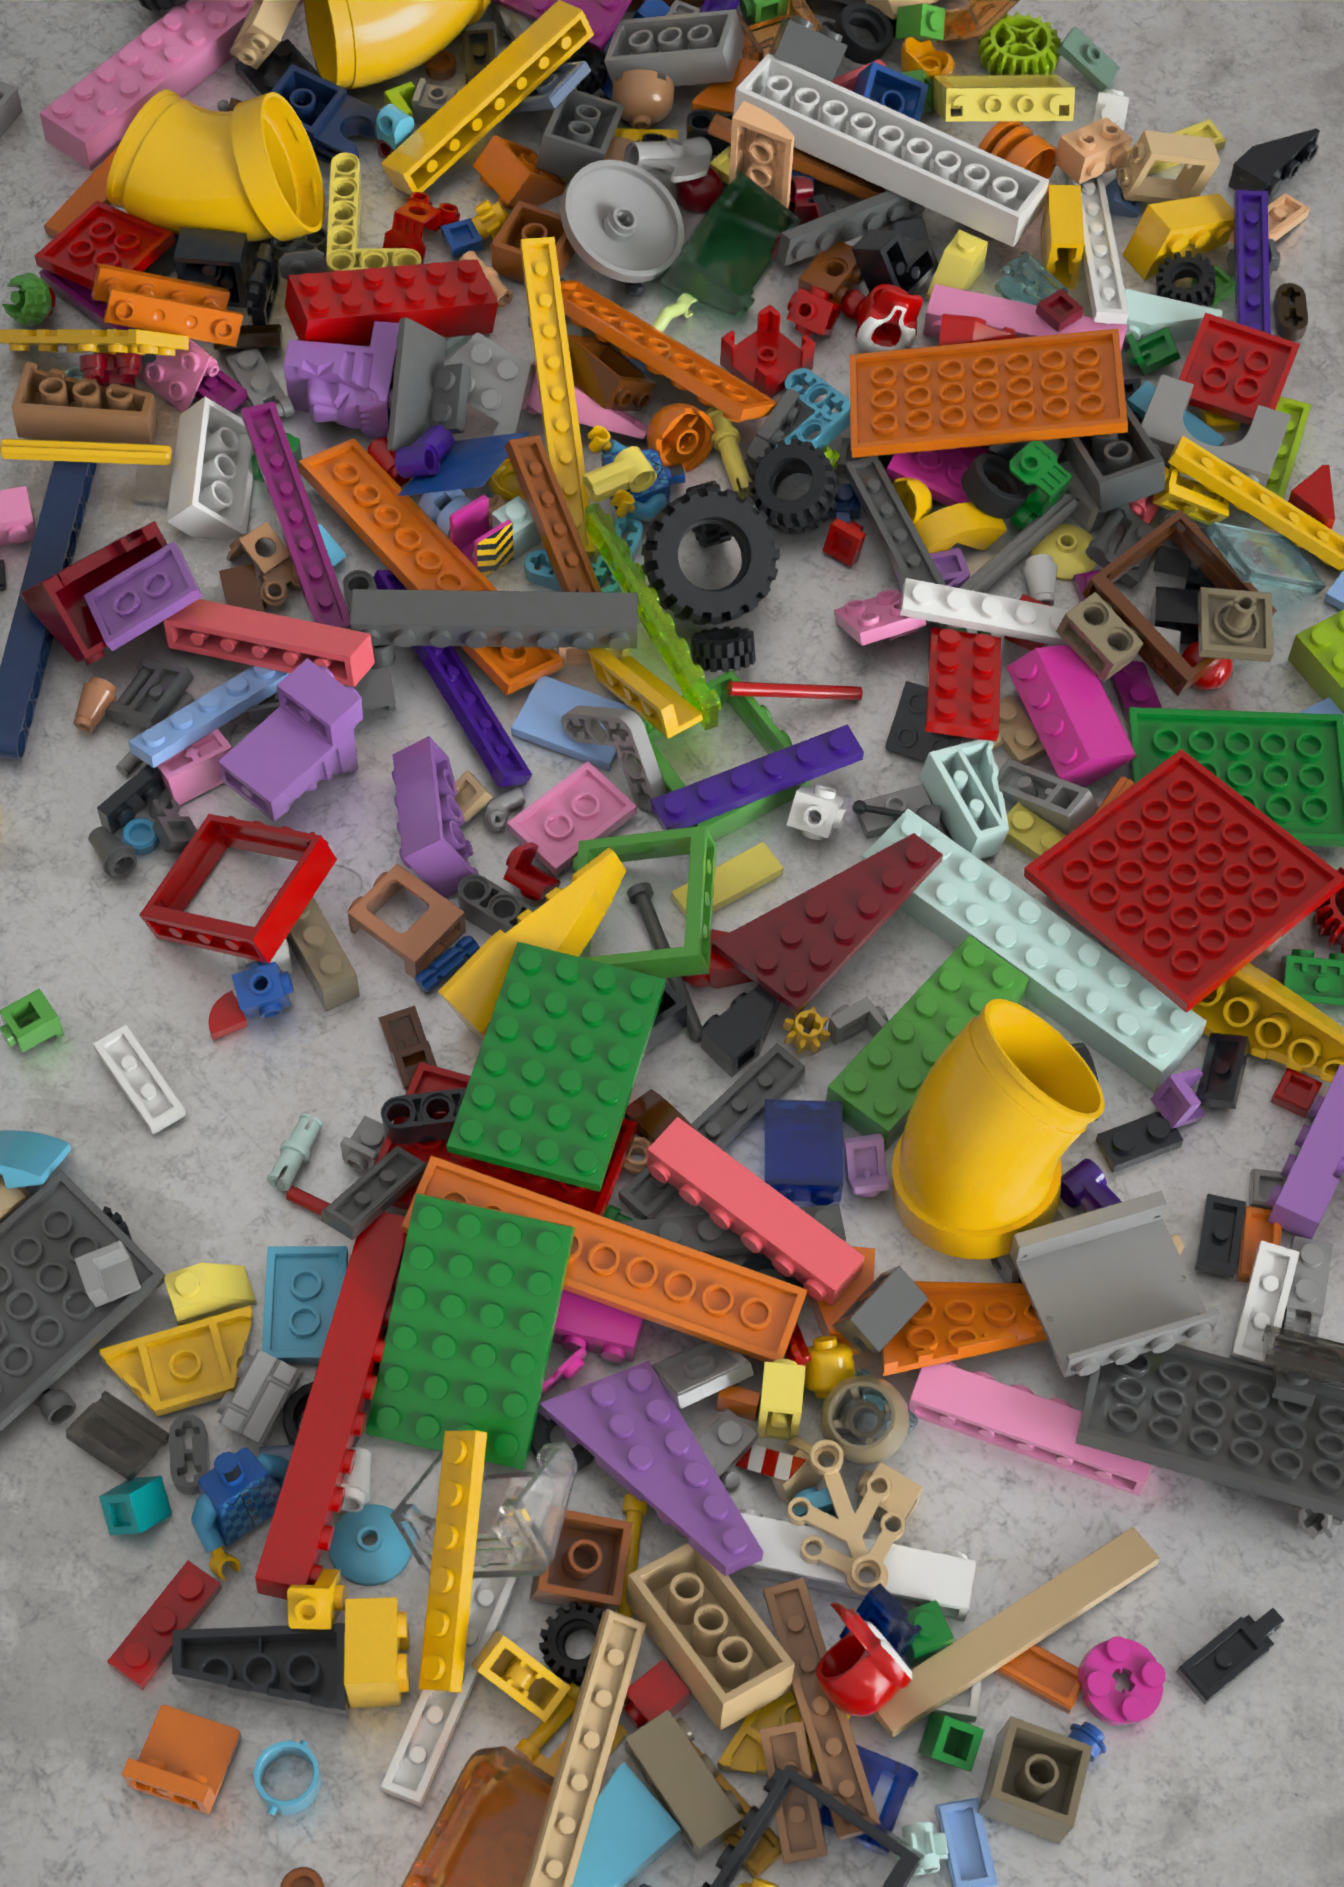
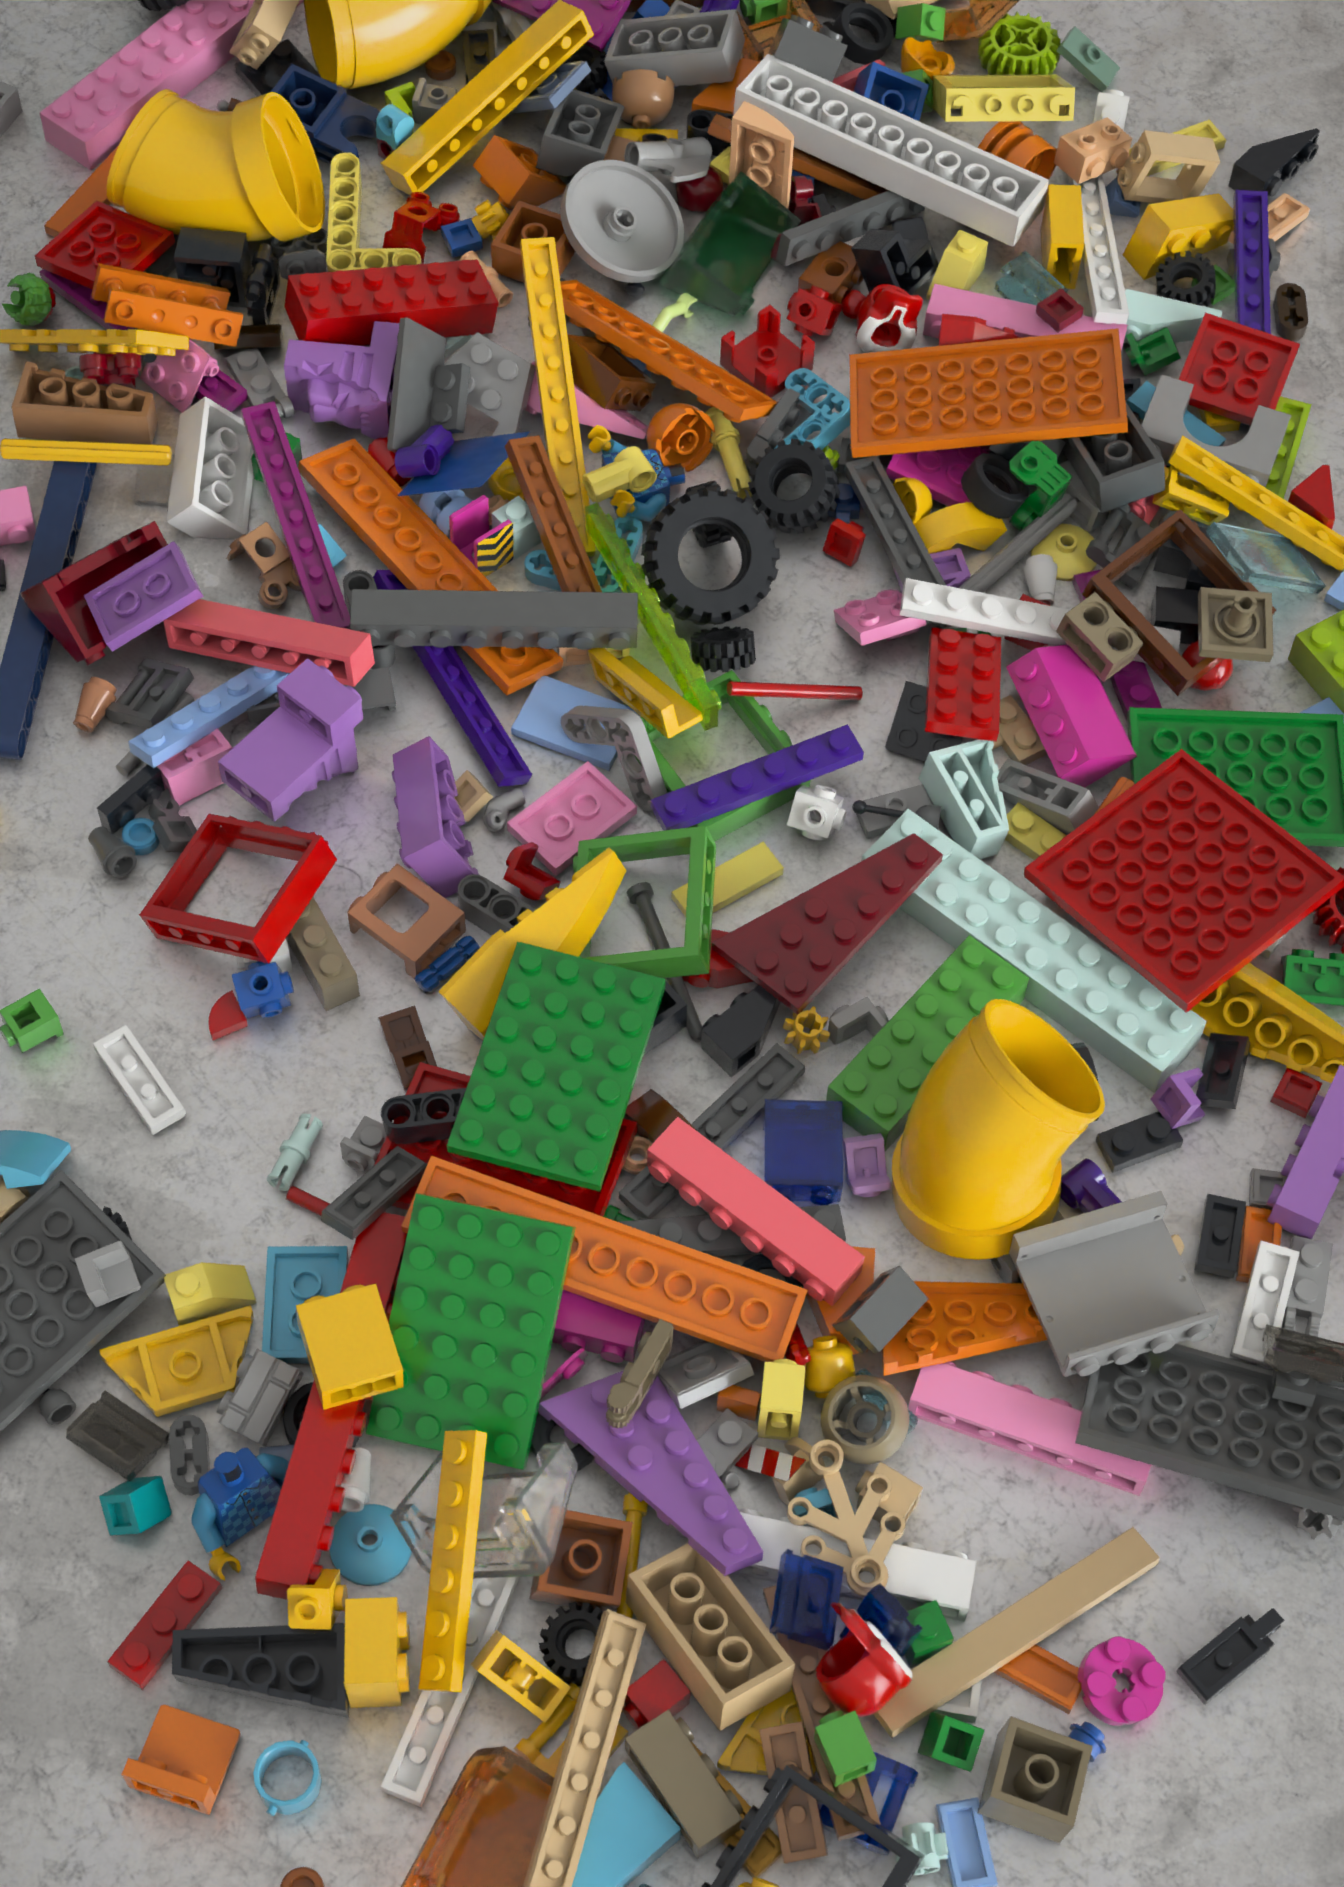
reddish brown slope [219,564,265,612] -> none
none -> yellow brick [296,1283,404,1410]
none -> dark tan hinge [606,1319,674,1429]
none -> clear blue plate [769,1549,844,1651]
none -> bright green brick [814,1710,877,1787]

